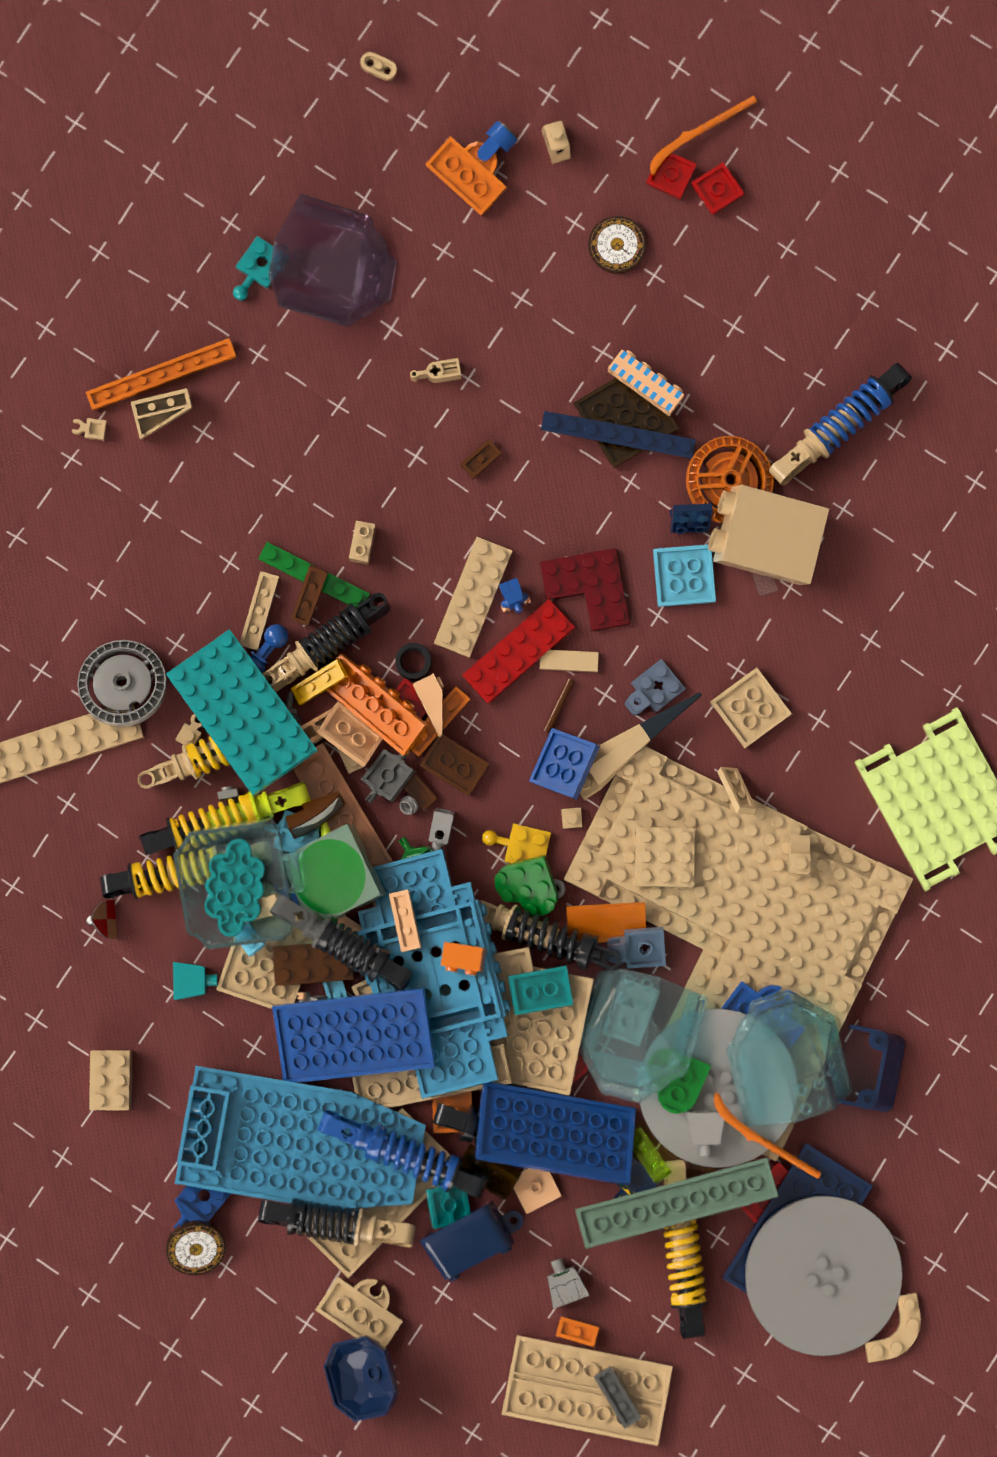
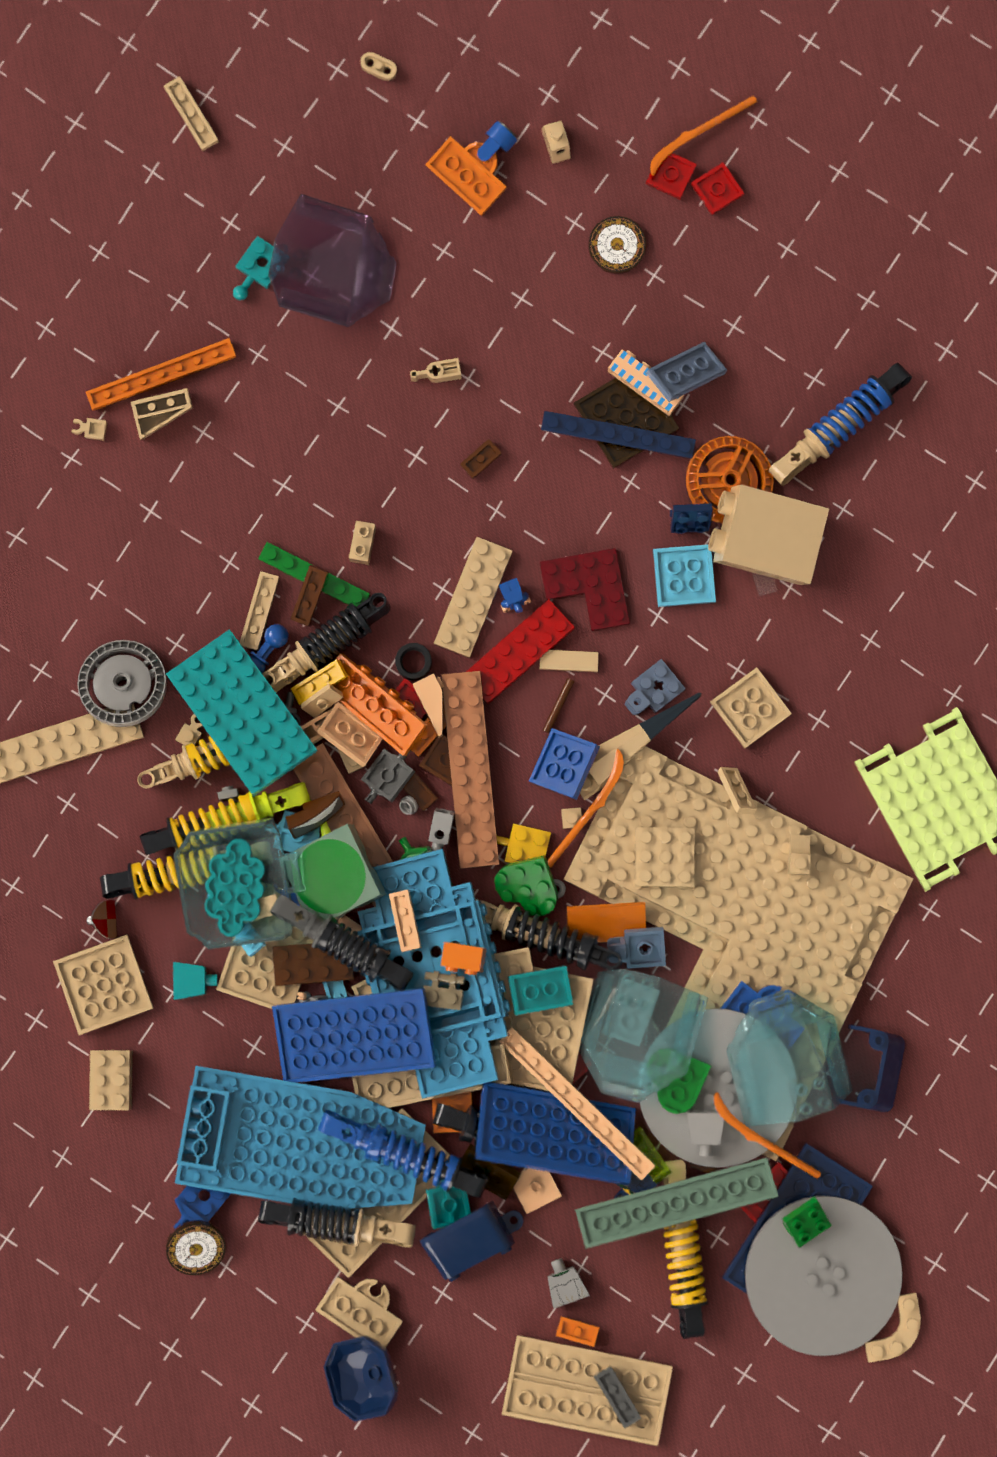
none -> tan plate [53,935,154,1035]
none -> tan plate [164,76,219,151]
none -> tan plate [301,683,343,718]
none -> dark tan plate [424,971,465,1010]
none -> nougat plate [441,671,499,869]
none -> light nougat plate [498,1027,656,1180]
none -> orange piece [547,749,624,868]
none -> sand blue tile [646,342,727,402]
none -> green plate [782,1196,832,1248]

